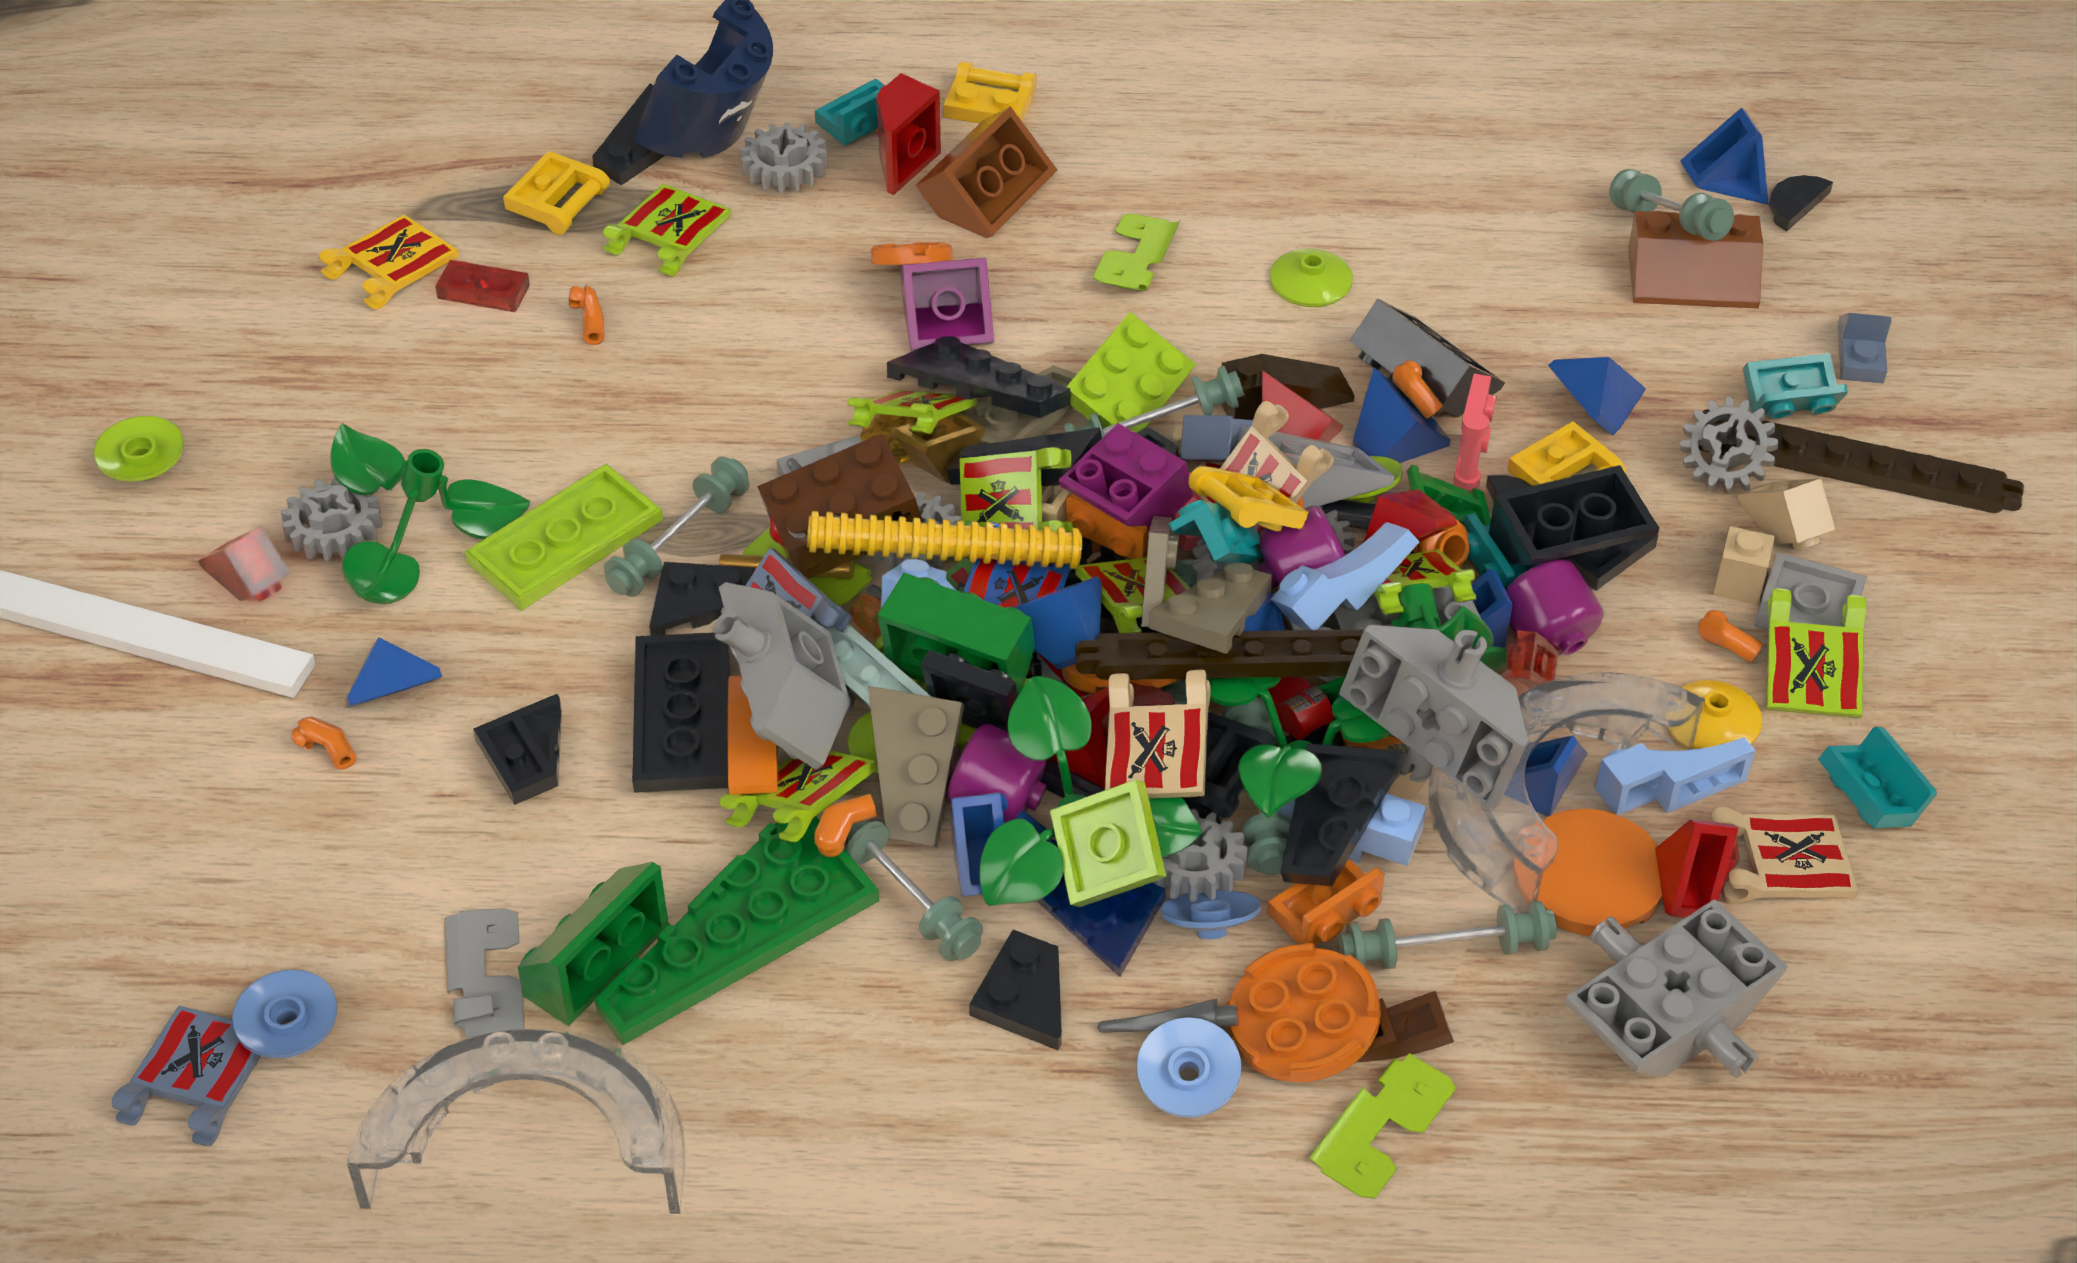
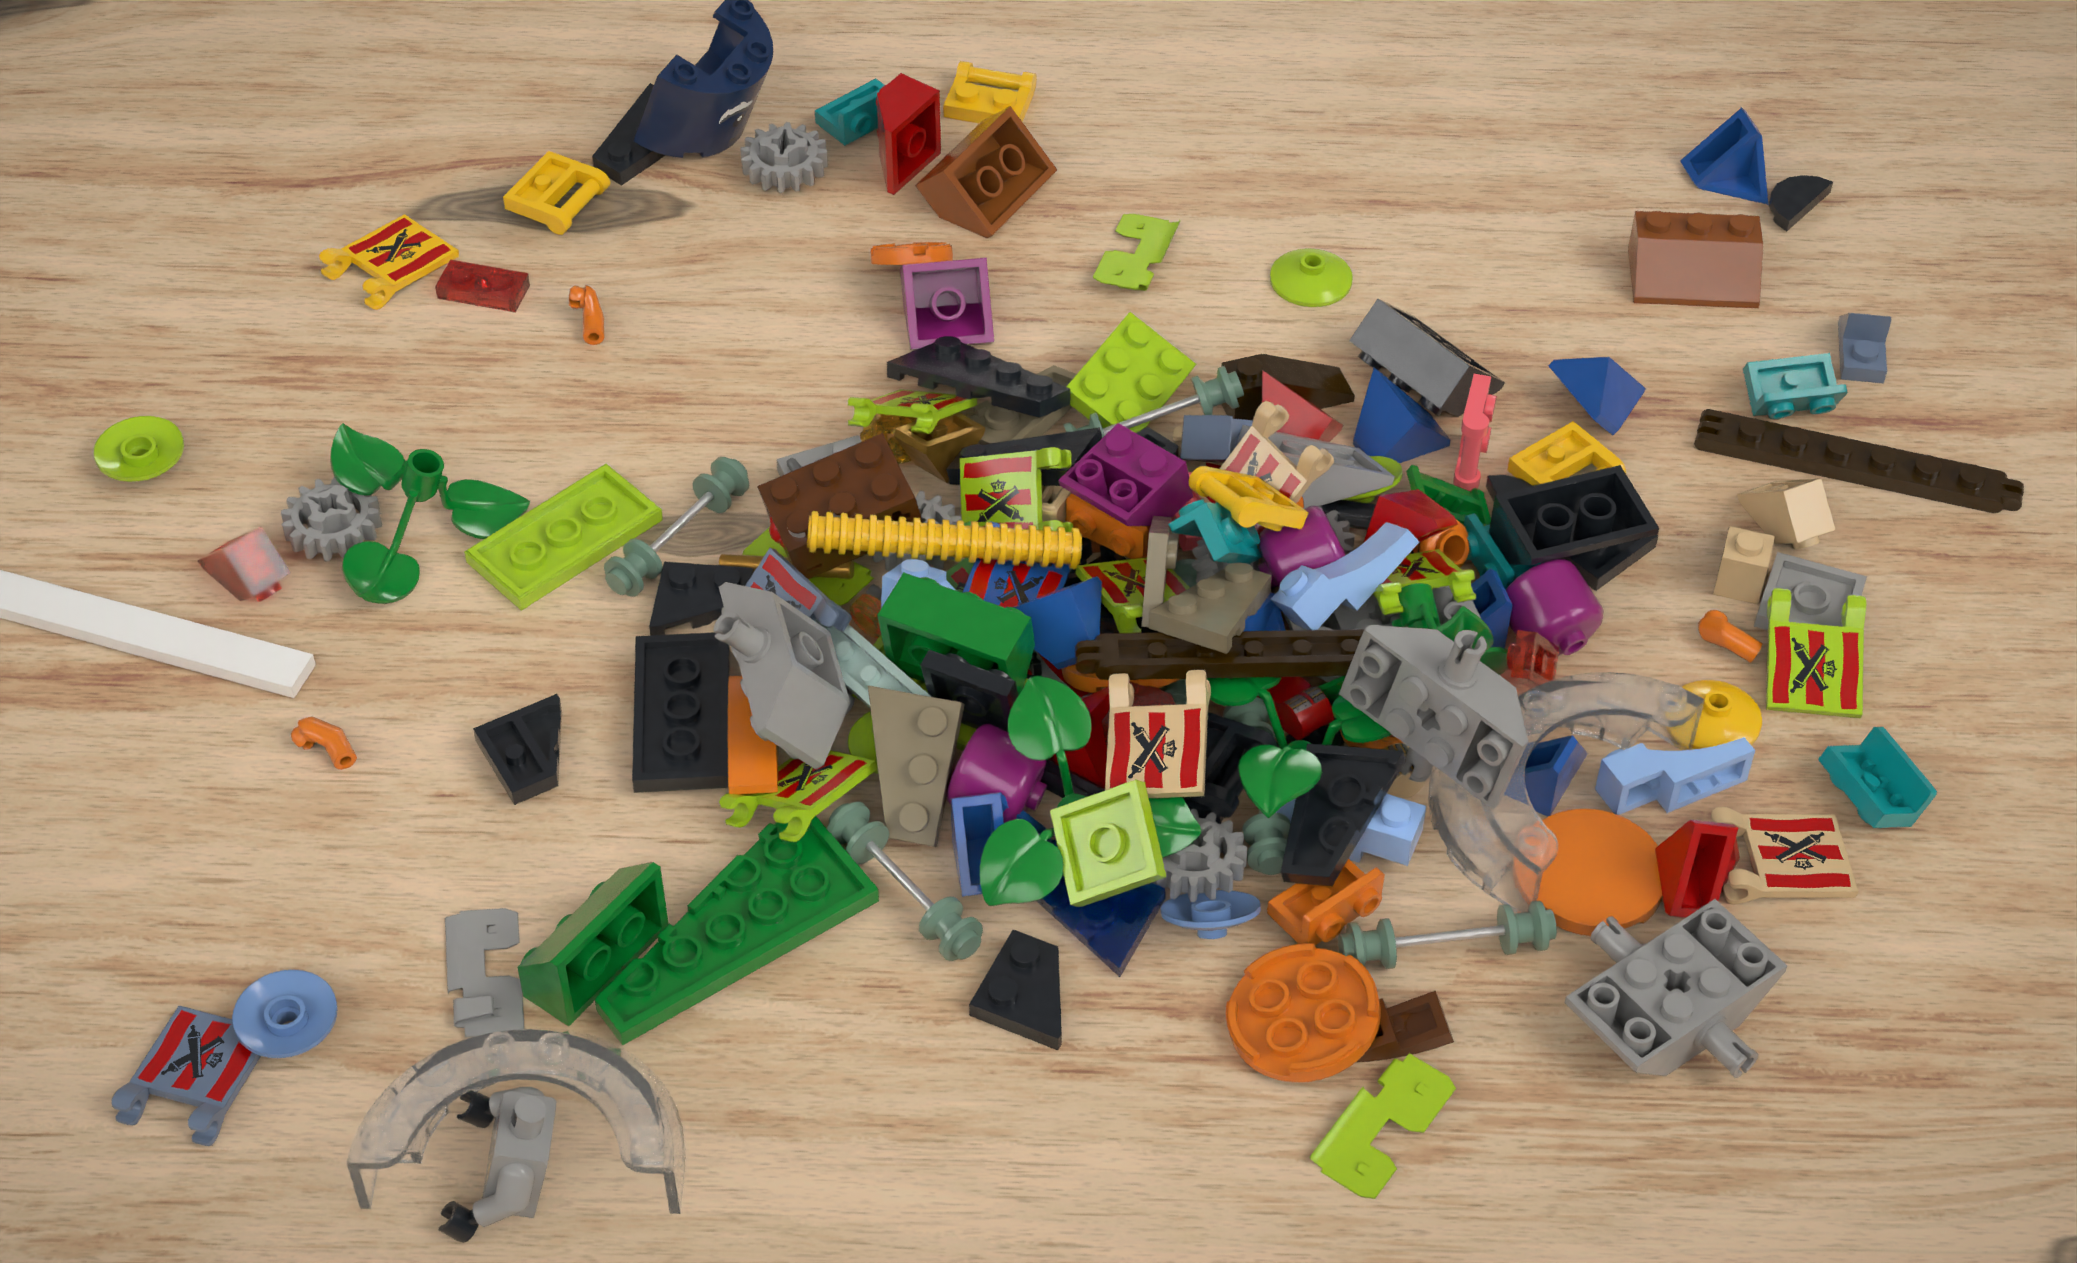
blue slope [345,637,442,708] -> none
lime flag [603,184,731,276] -> none
orange arm [814,794,877,857] -> none
dark grey piece [1097,999,1239,1033] -> none
light blue dish [1137,1017,1241,1118] -> none
orange arm [1393,360,1443,419] -> none
sand green axle [1609,169,1734,241] -> none
light grey gear [1680,397,1778,494] -> none
none -> light grey torso [438,1087,557,1243]

